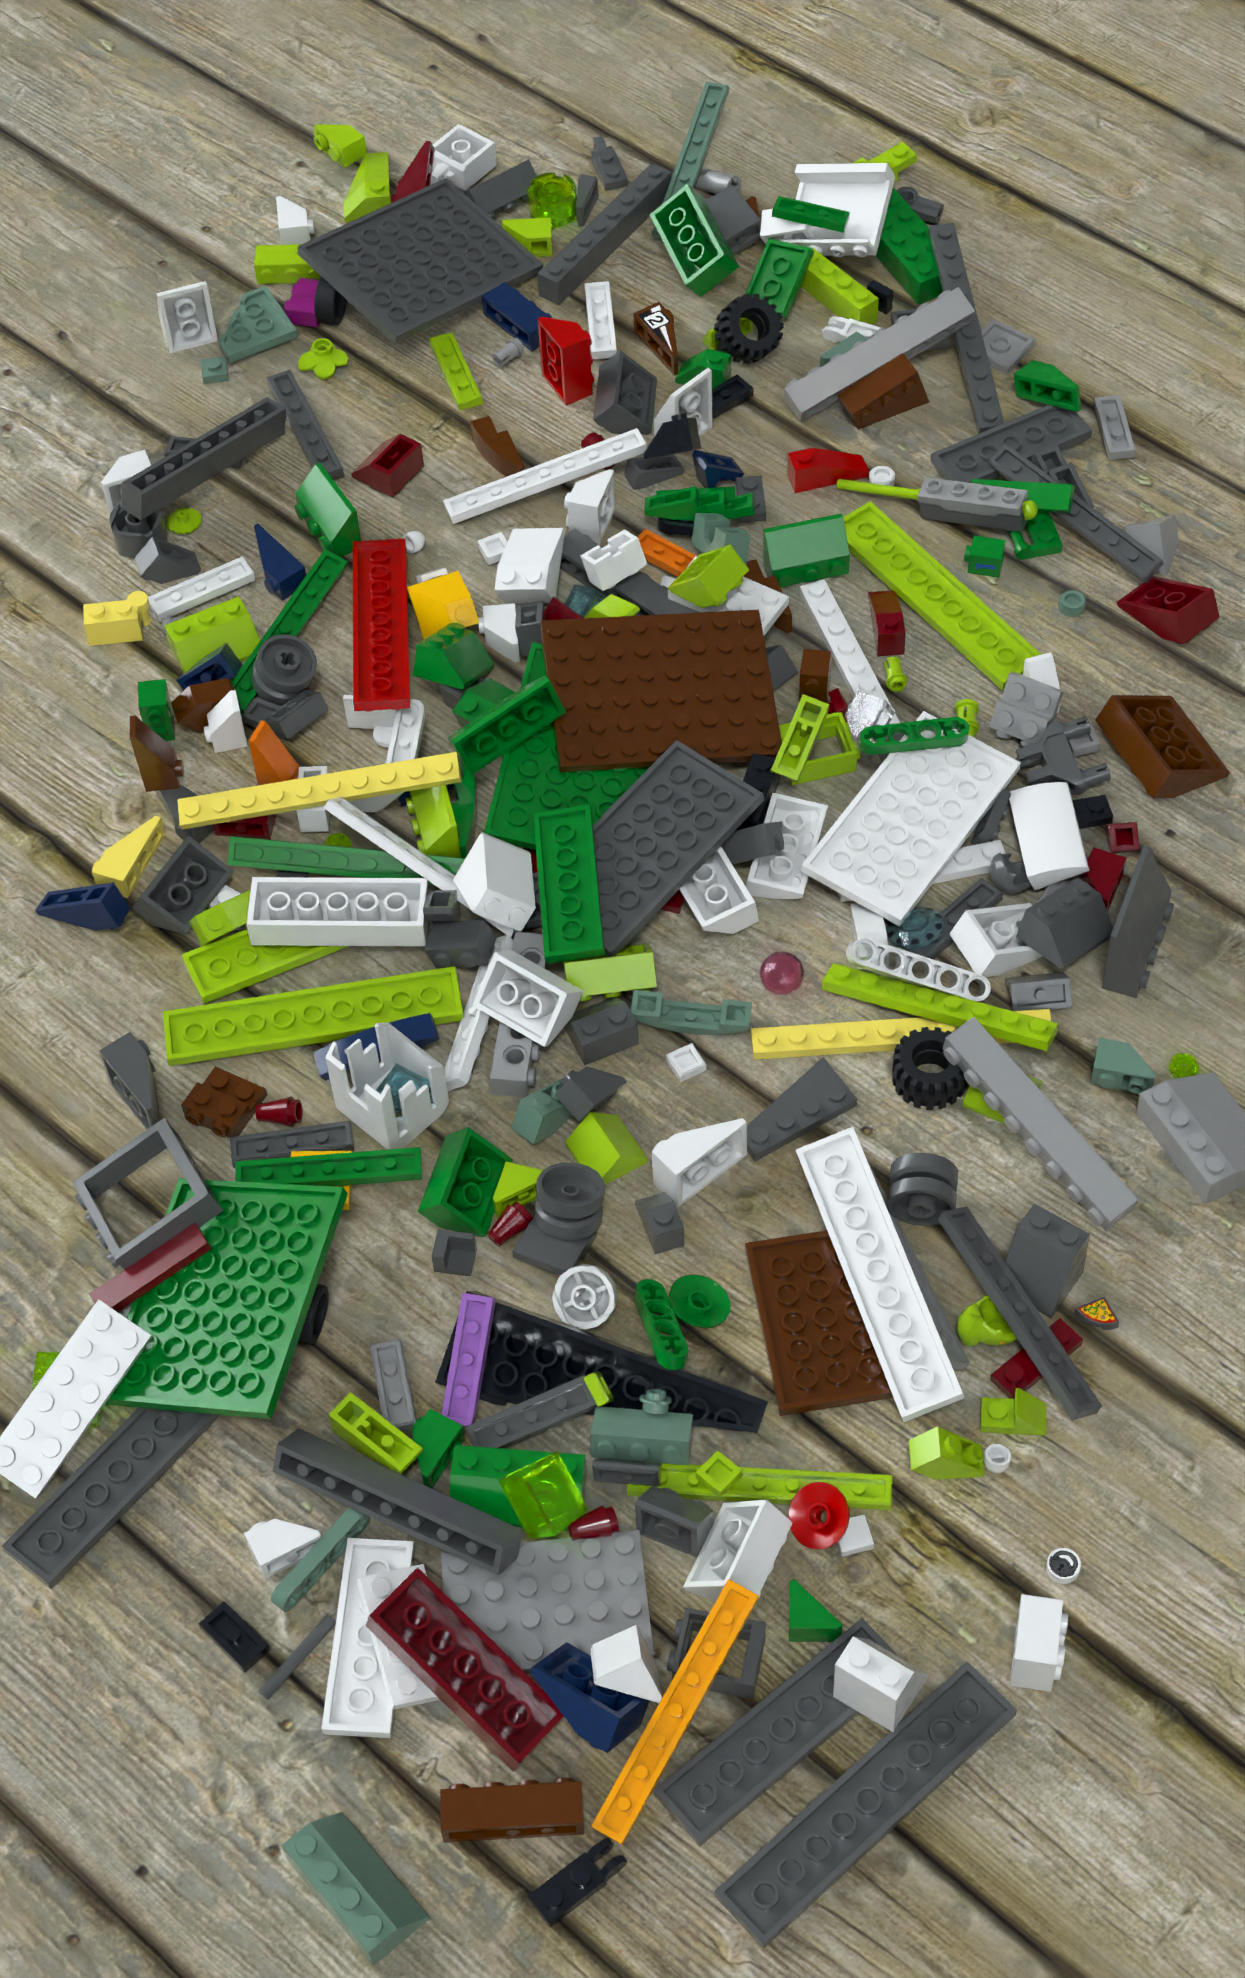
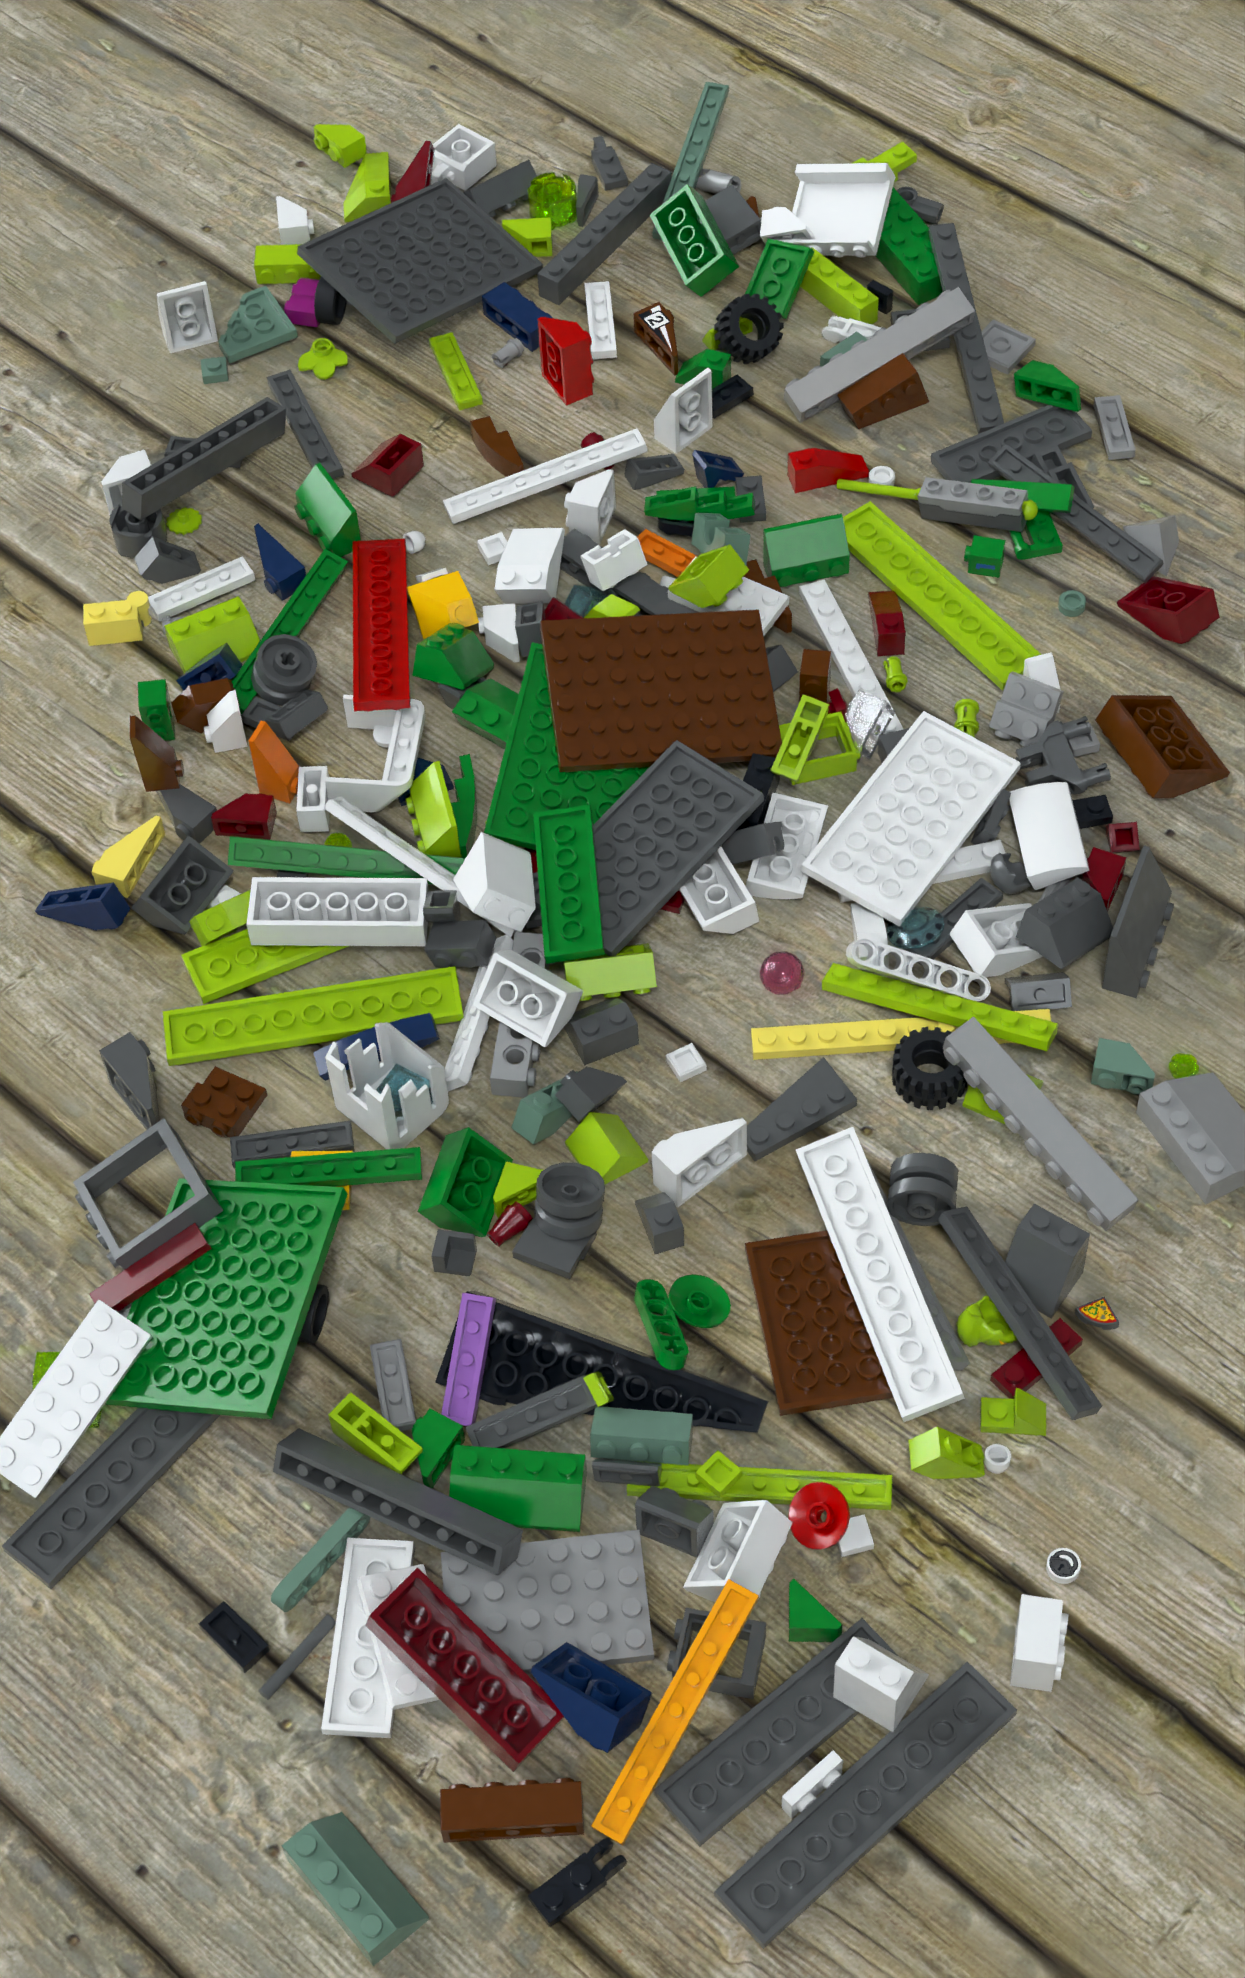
light yellow plate [177,752,462,829] -> none
white slope [244,1518,321,1580] -> none
dark red cone [255,1096,303,1127] -> none
green slope [447,675,566,775] -> none
clear neon green slope [498,1451,588,1539] -> none
white cylinder [552,1264,618,1330] -> none
dark red cone [567,1505,619,1541] -> none
white slope [590,1625,662,1703] -> none
dark grey slope [593,351,657,435] -> none
sand green slope [631,990,752,1035] -> none
sand green plate [639,1389,671,1414] -> none
black slope [643,413,701,459] -> none
green tile [772,196,850,233] -> none
green beam [859,717,969,755] -> none
none -> white plate [782,1750,843,1819]

